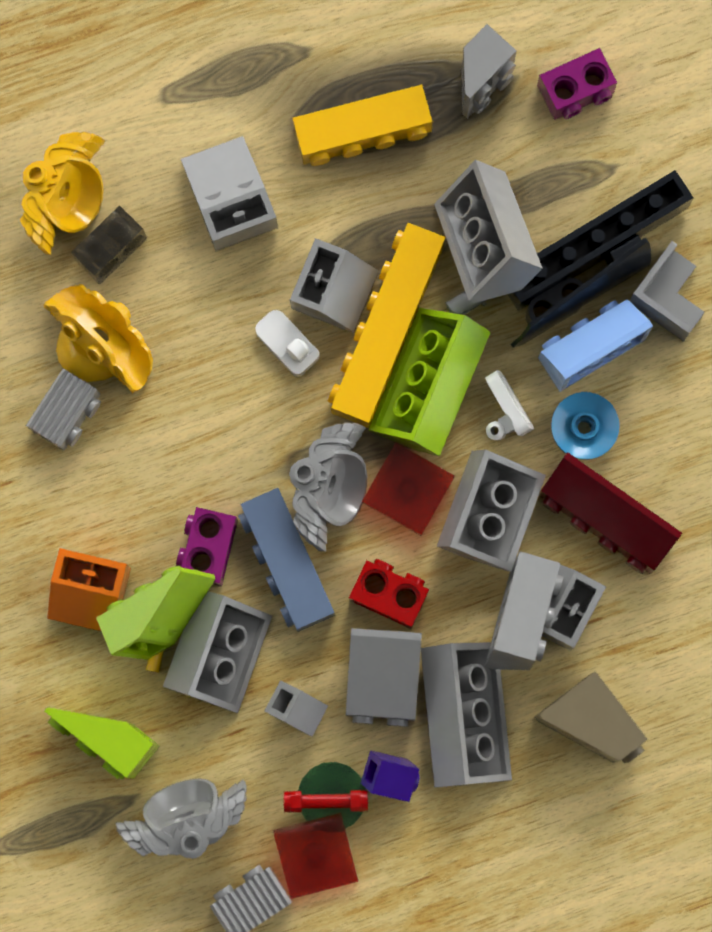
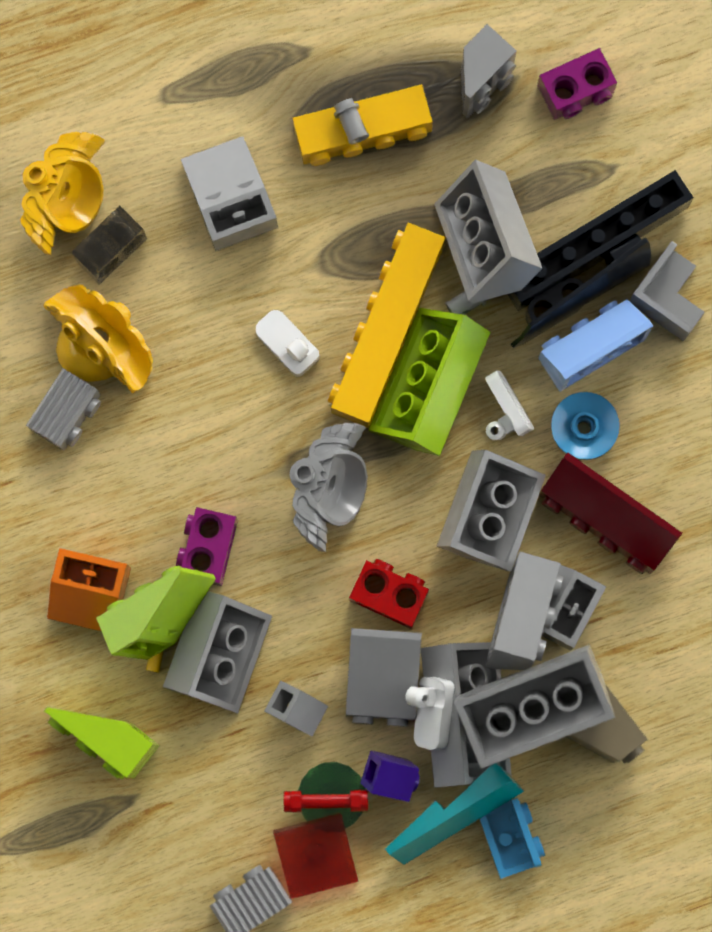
light grey piece [116,778,247,859] -> none
sand blue brick [238,488,335,632] -> none
light grey slope [290,238,379,333] -> none
clear red plate [362,443,455,536] -> none
none -> light grey pin [334,98,369,145]
none -> teal slope [385,763,524,865]
none -> white piece [406,677,454,750]
none -> light grey slope [454,644,615,768]
none -> dark azure bracket [479,798,545,879]

